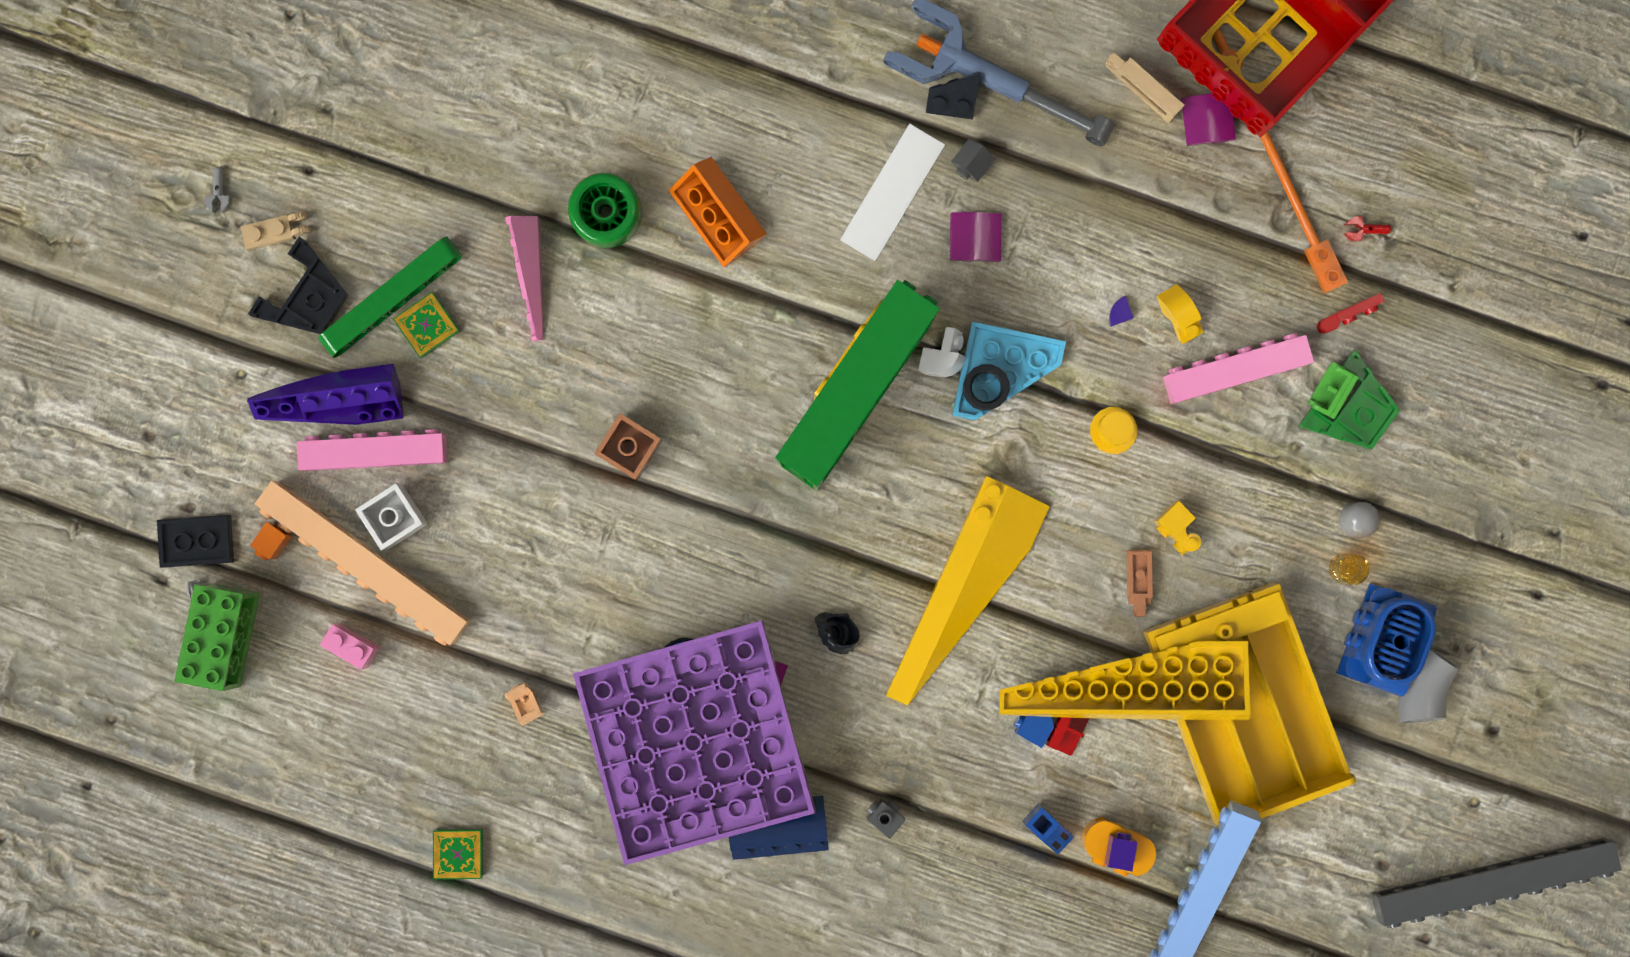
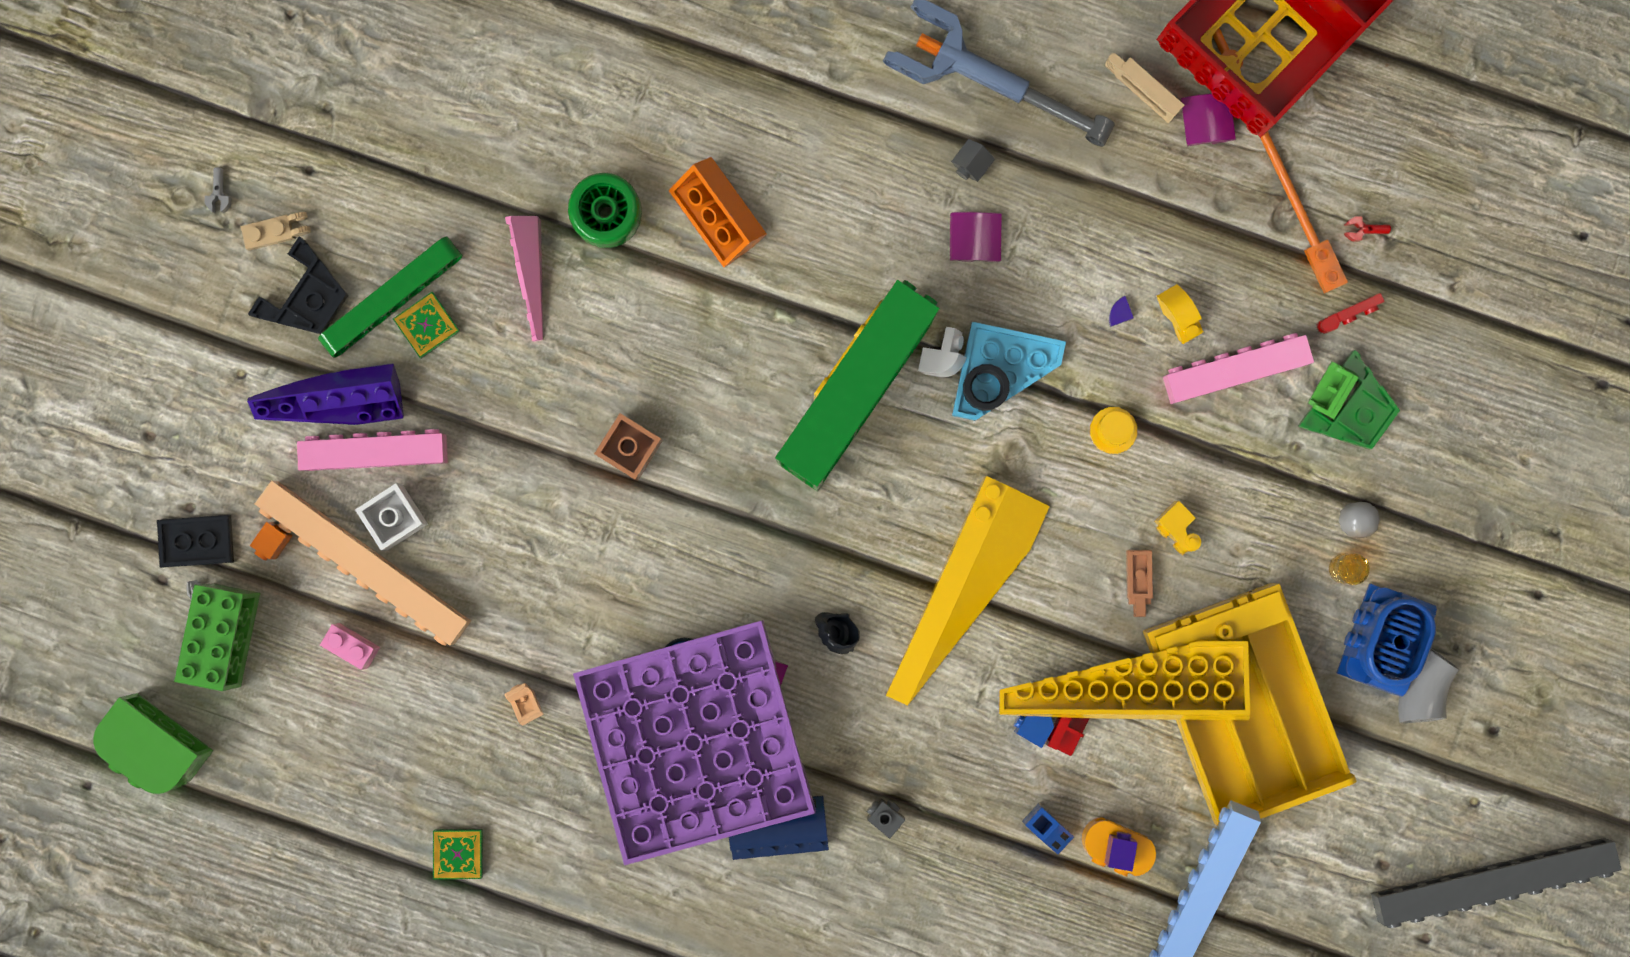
white sticker [840,124,945,261] -> none
black wing [926,72,980,120] -> none
none -> bright green brick [93,693,214,794]

